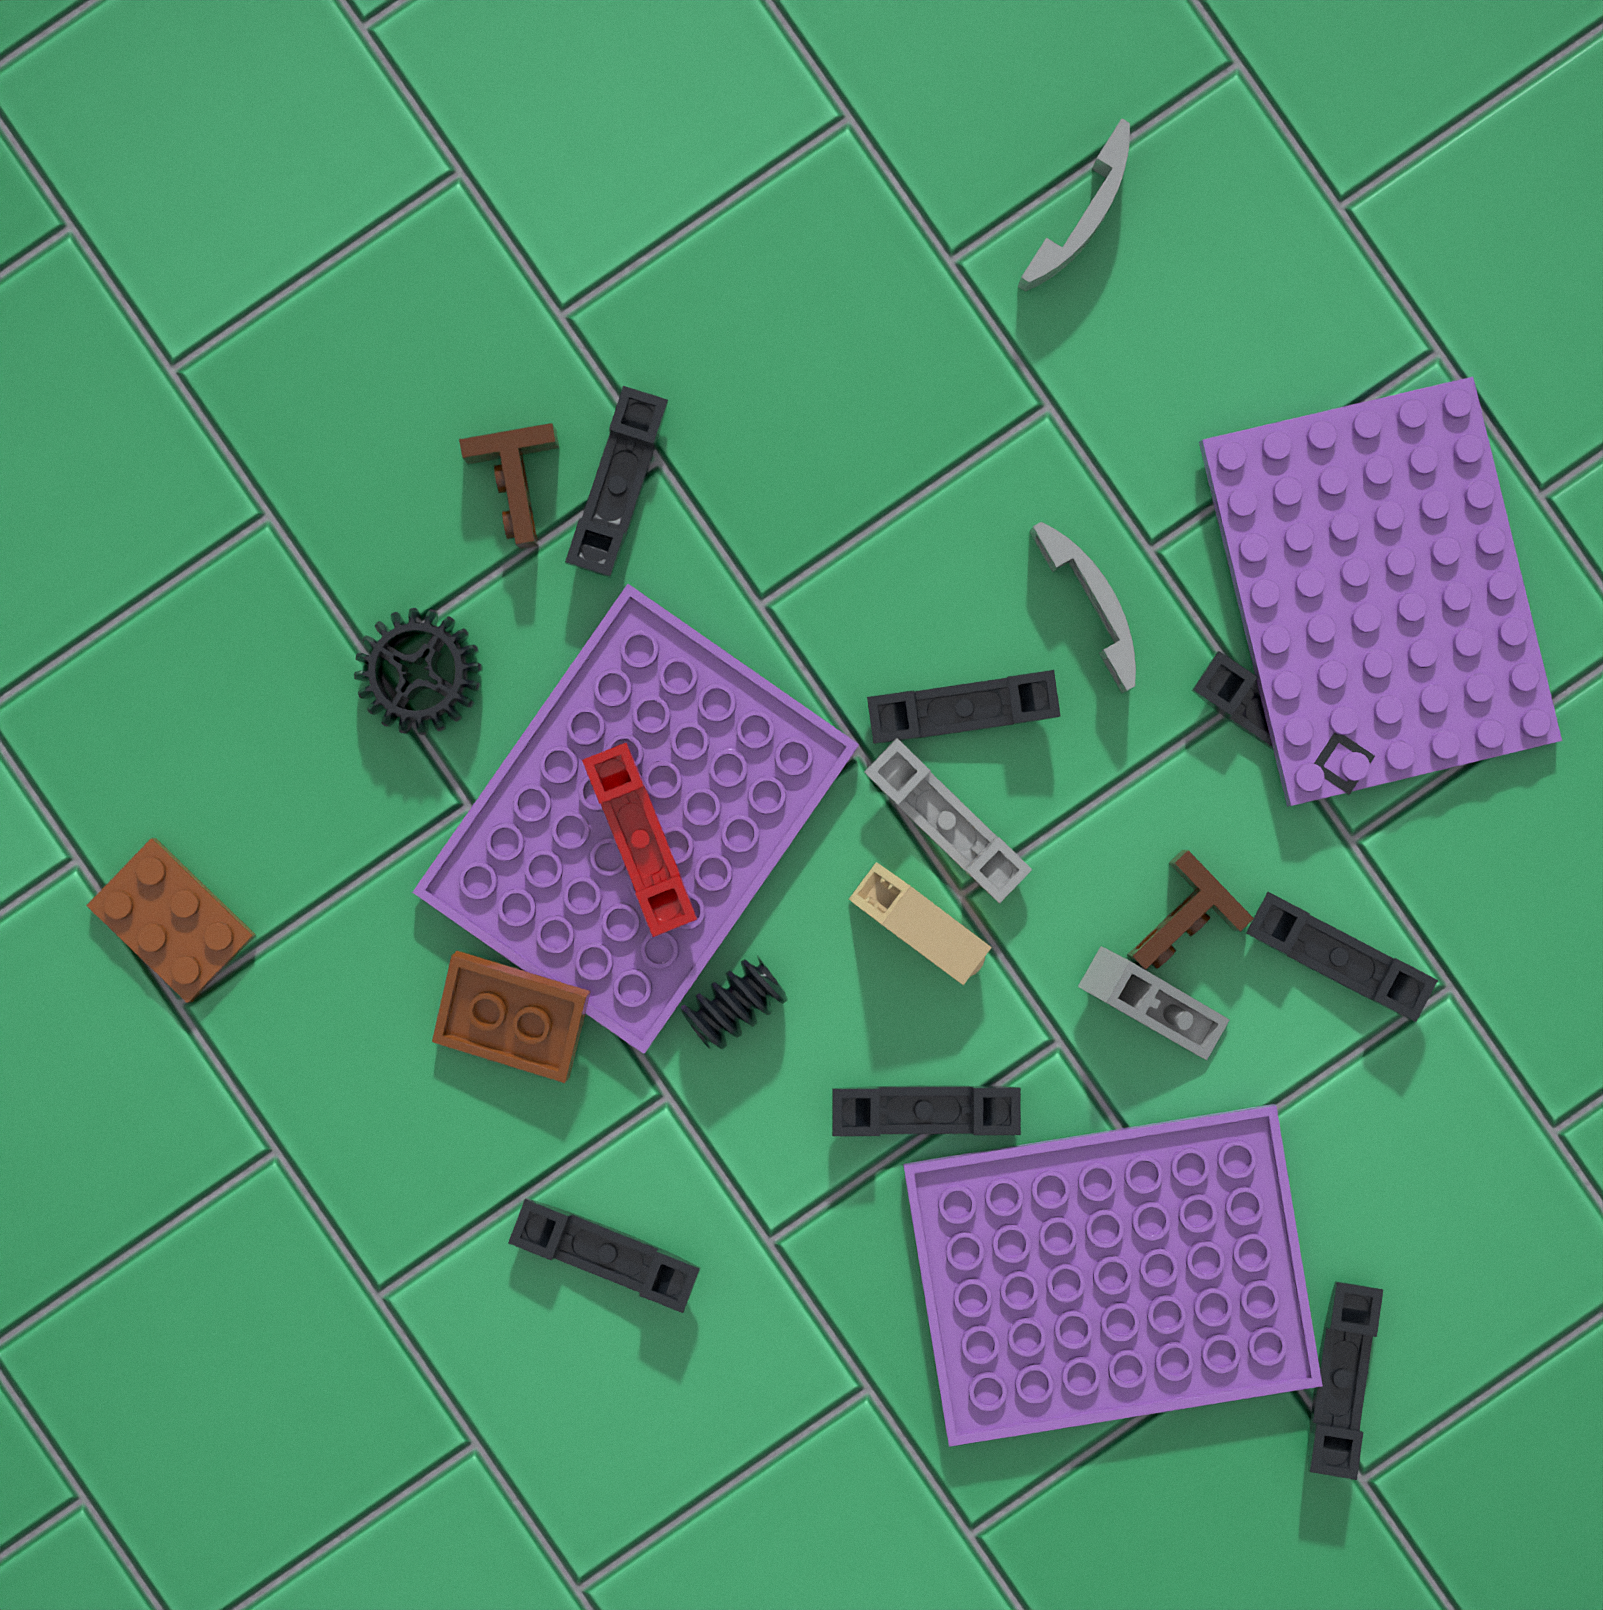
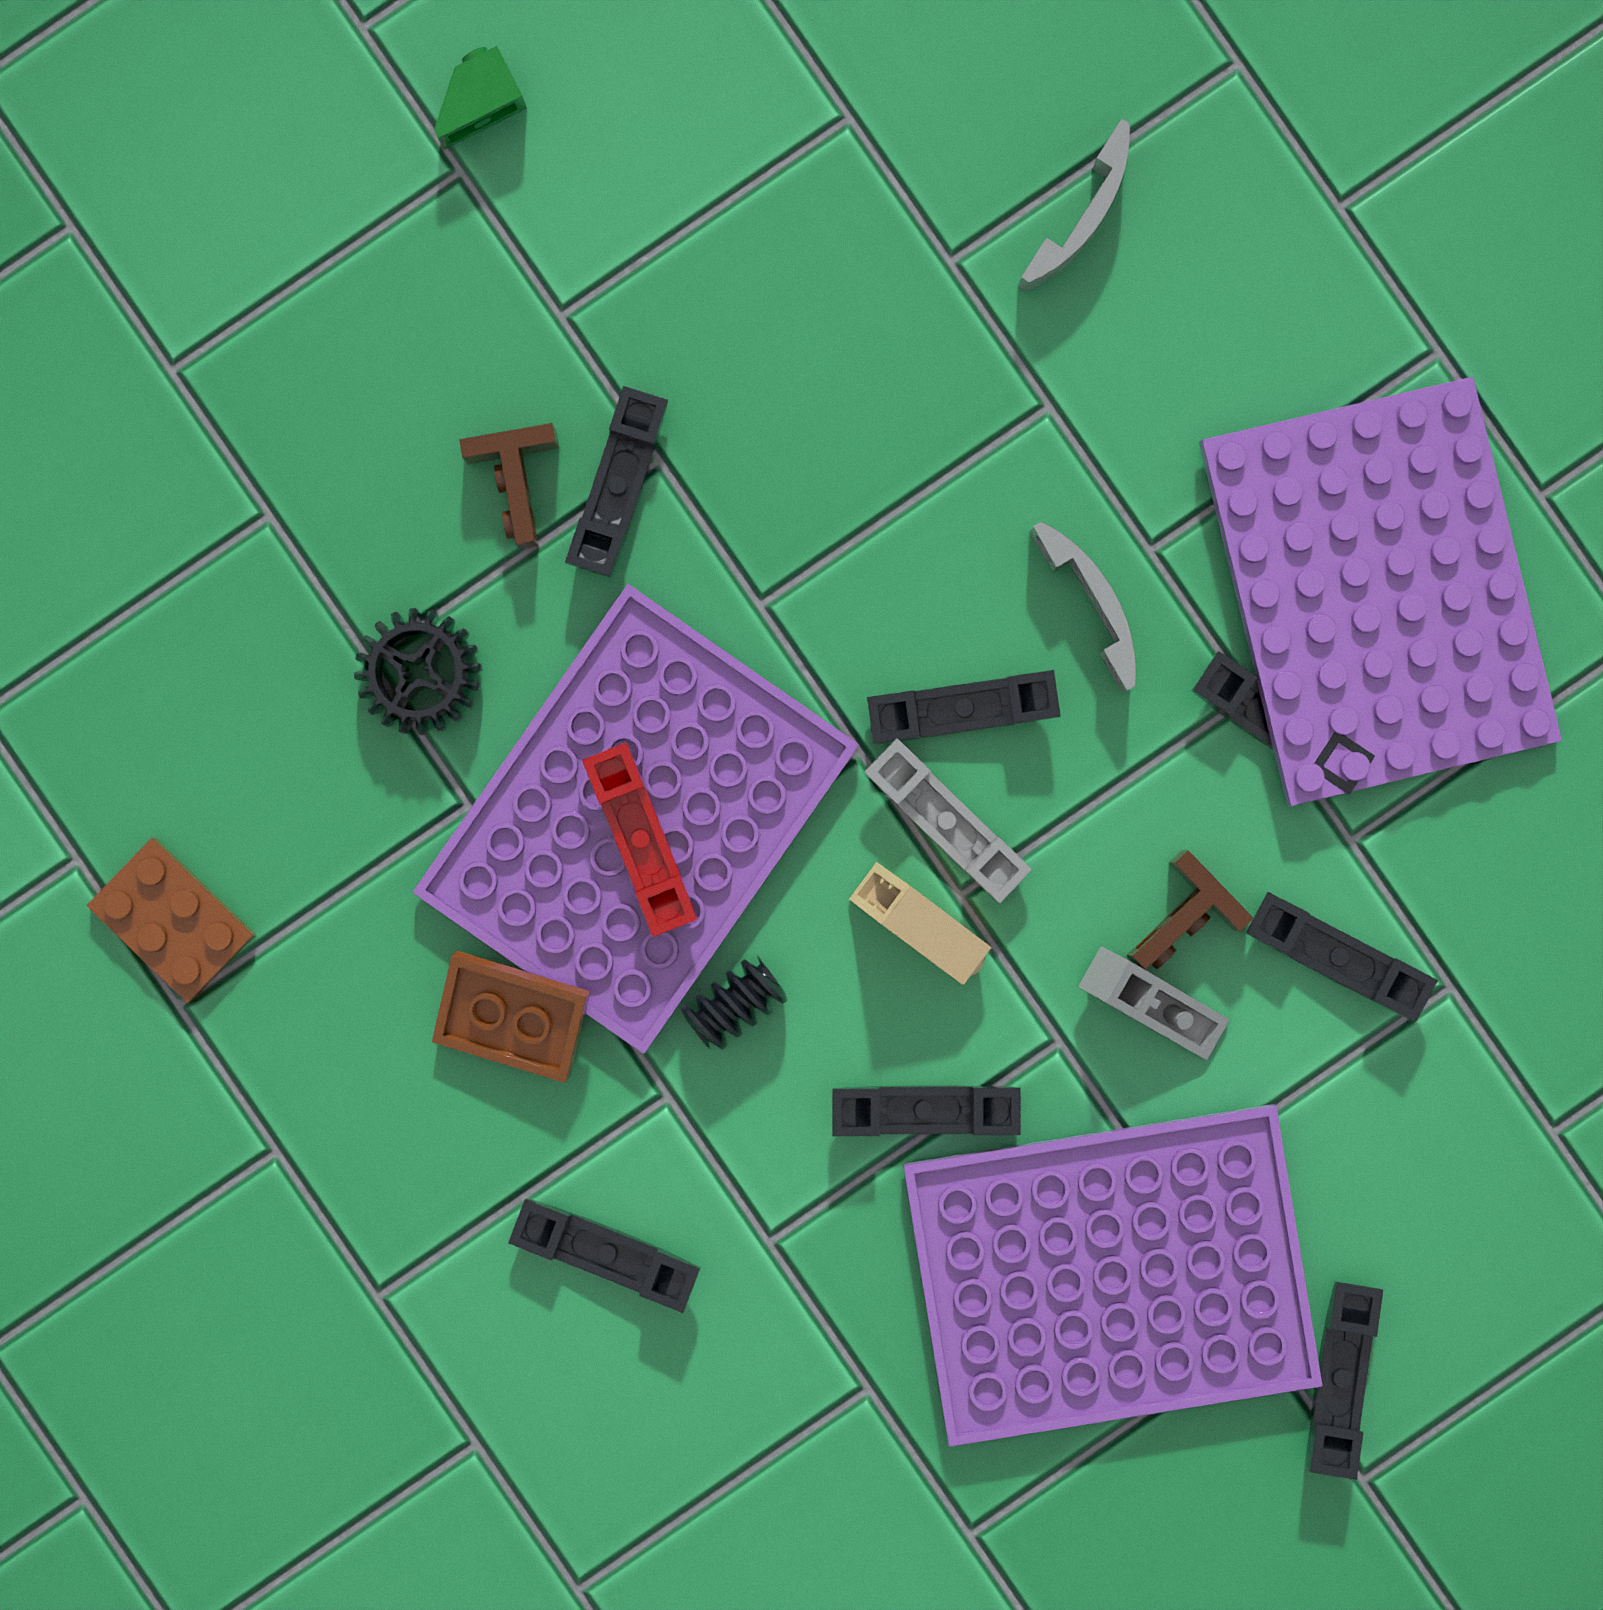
none -> green slope [434,46,527,150]

